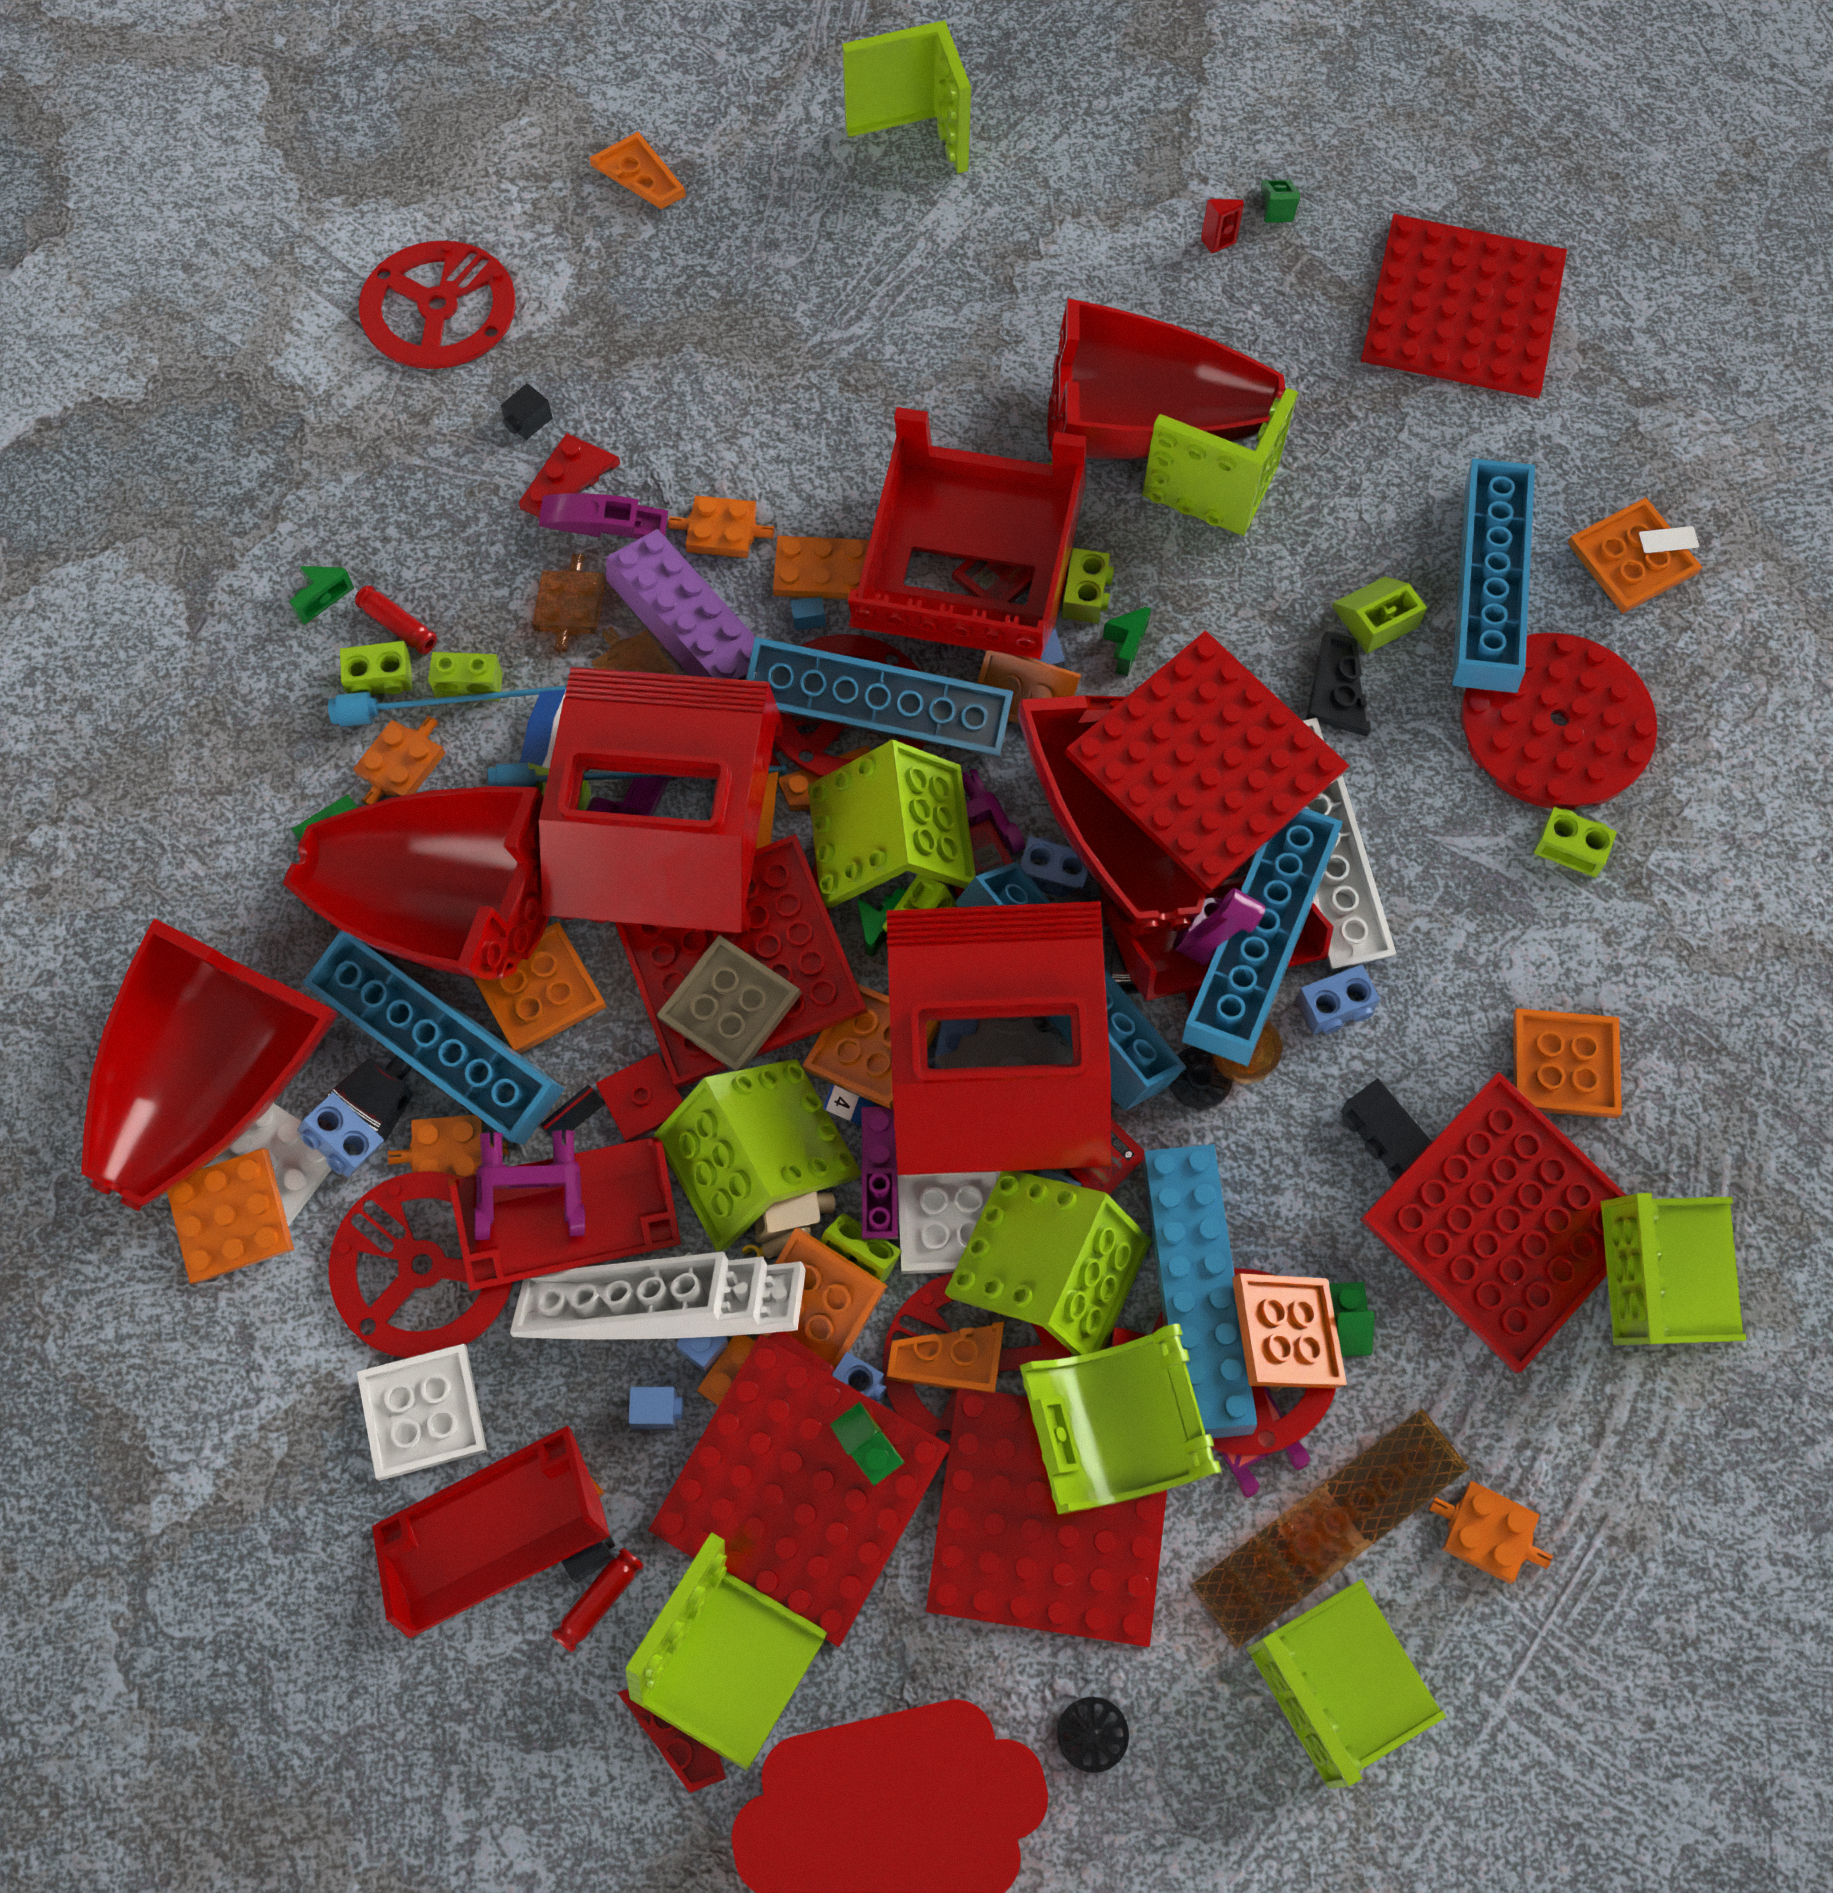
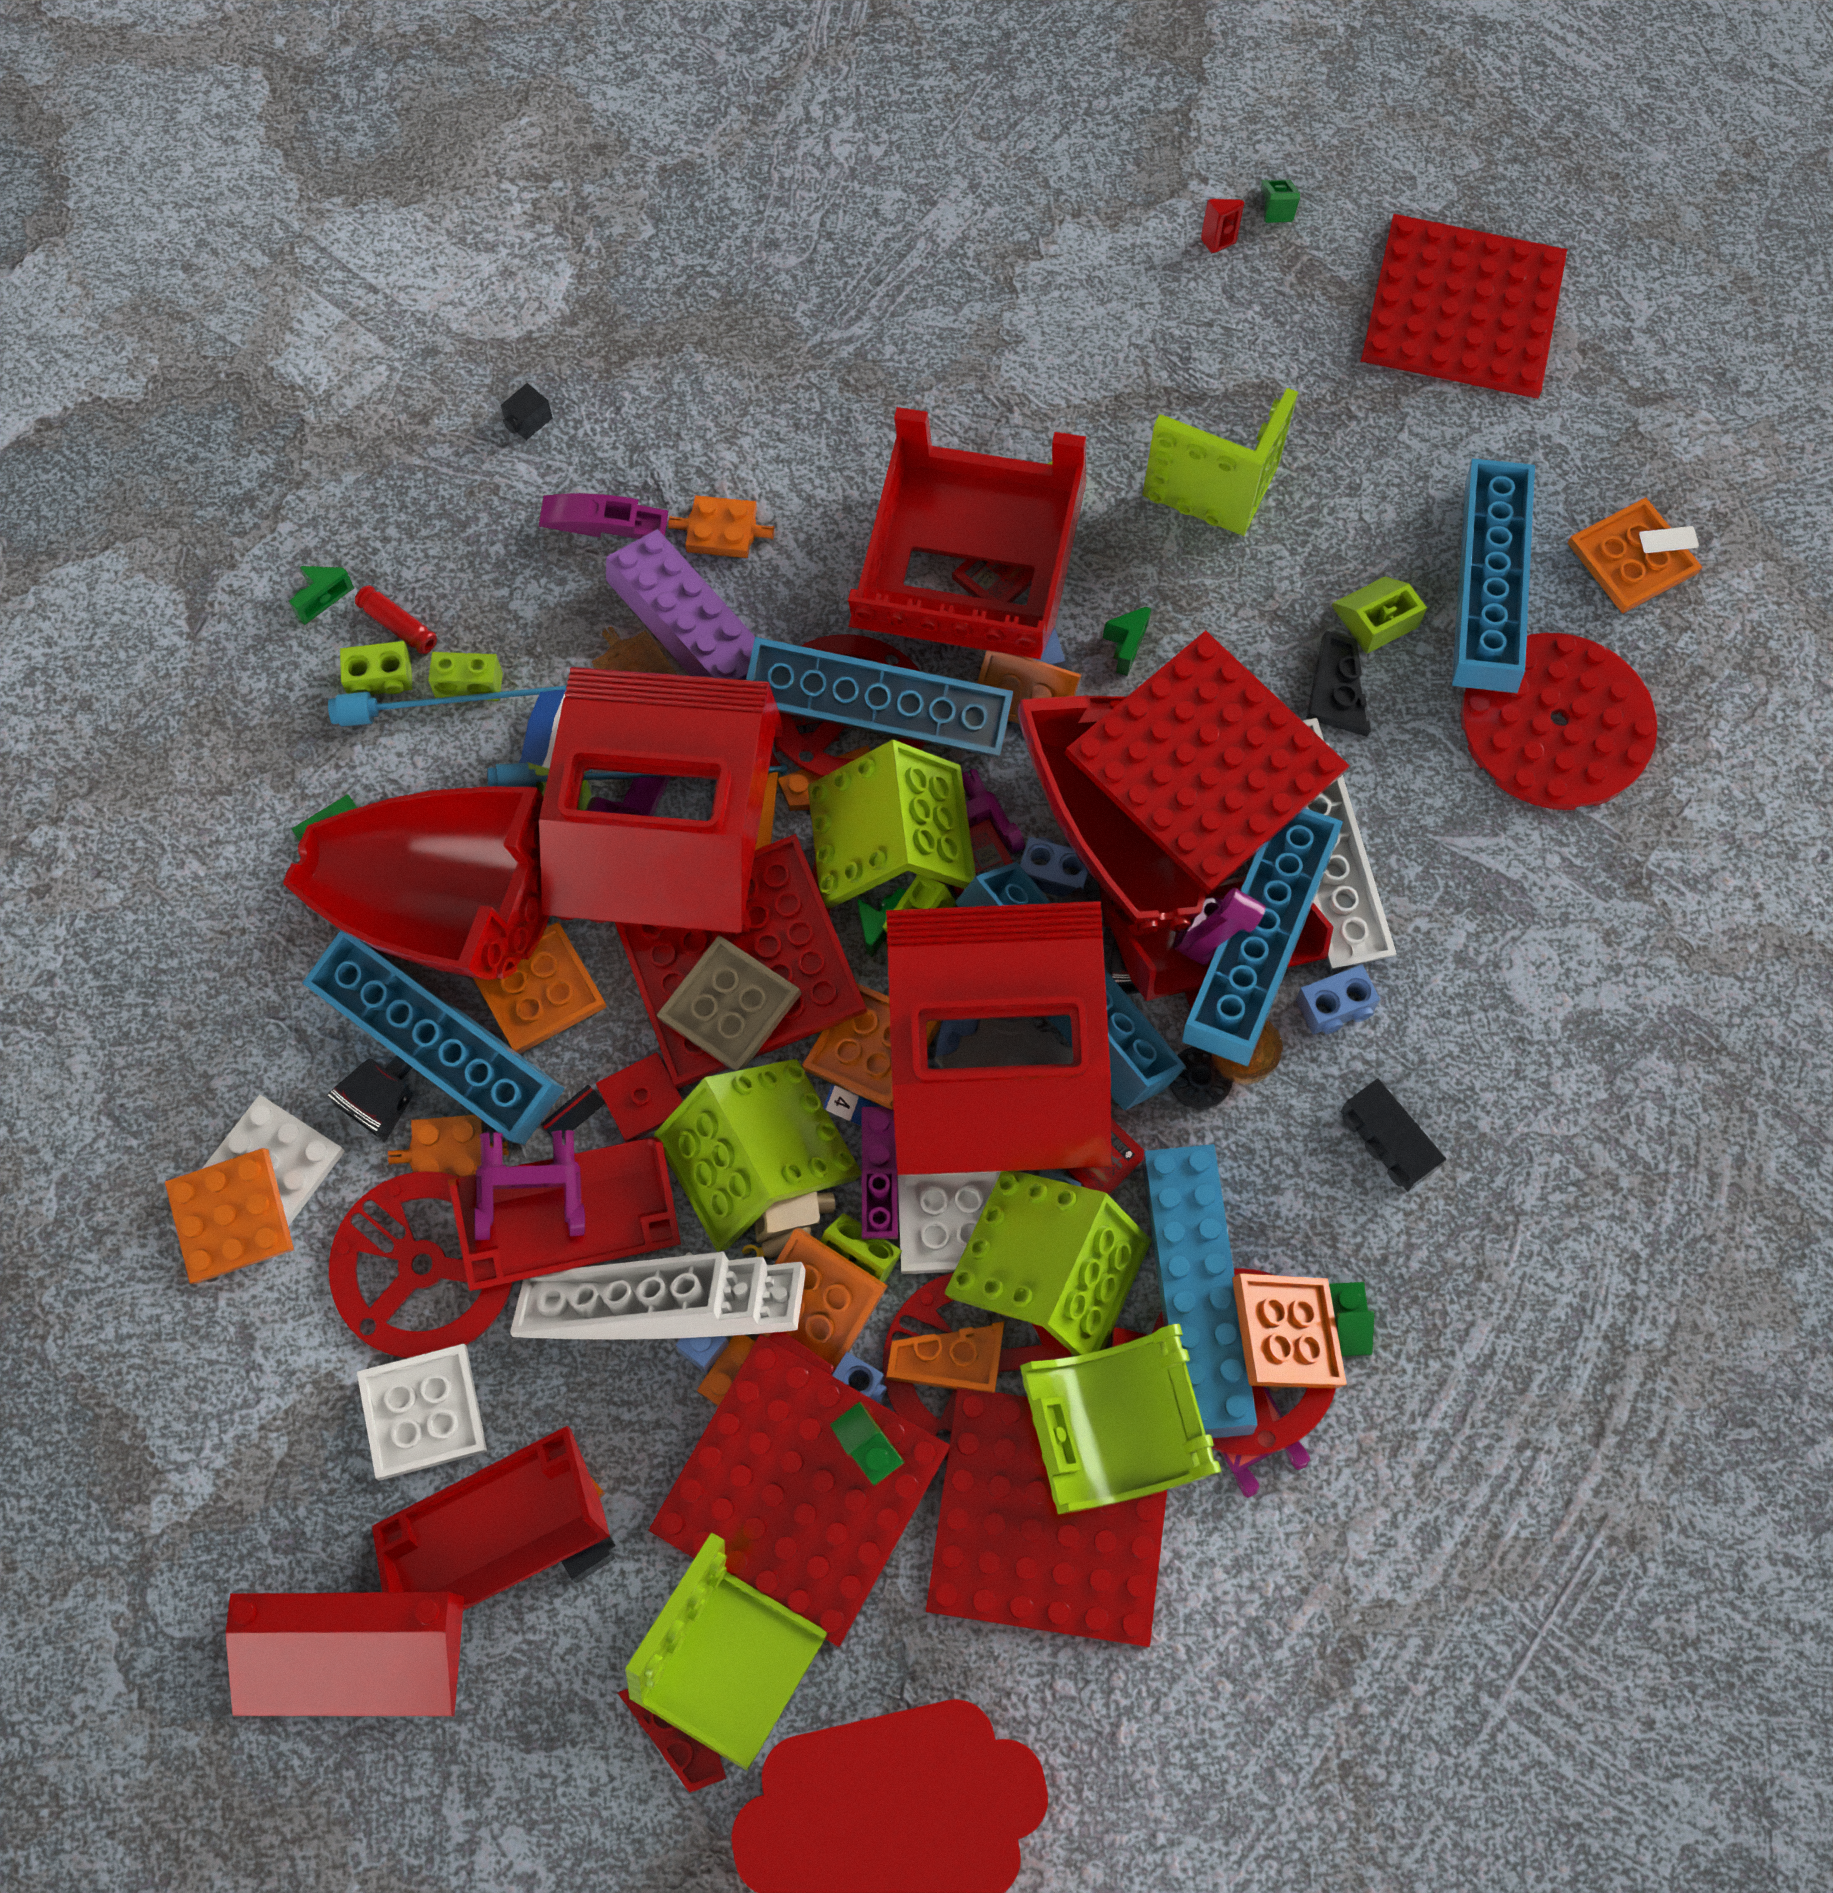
red panel [81,918,338,1211] -> none
medium blue brick [297,1092,384,1178] -> none
orange plate [353,715,446,805] -> none
red piece [359,241,516,369] -> none
red wing [519,433,620,518] -> none
clear orange plate [532,553,606,653] -> none
red axle [551,1548,644,1652] -> none
orange wing [589,132,686,210] -> none
medium blue brick [628,1387,684,1430] -> none
orange plate [773,536,870,599] -> none
dark azure slope [790,597,826,630] -> none
lime bracket [842,20,971,174] -> none
red panel [1047,298,1286,459] -> none
black wheel [1057,1697,1129,1773] -> none
lime brick [1061,548,1114,624] -> none
clear orange slope [1190,1409,1470,1649] -> none
lime bracket [1246,1579,1447,1789] -> none
red plate [1359,1072,1627,1374] -> none
orange plate [1428,1480,1553,1585] -> none
orange plate [1513,1008,1622,1119] -> none
lime brick [1533,807,1617,878] -> none
lime bracket [1601,1193,1746,1345] -> none
none -> slope [225,1592,464,1716]

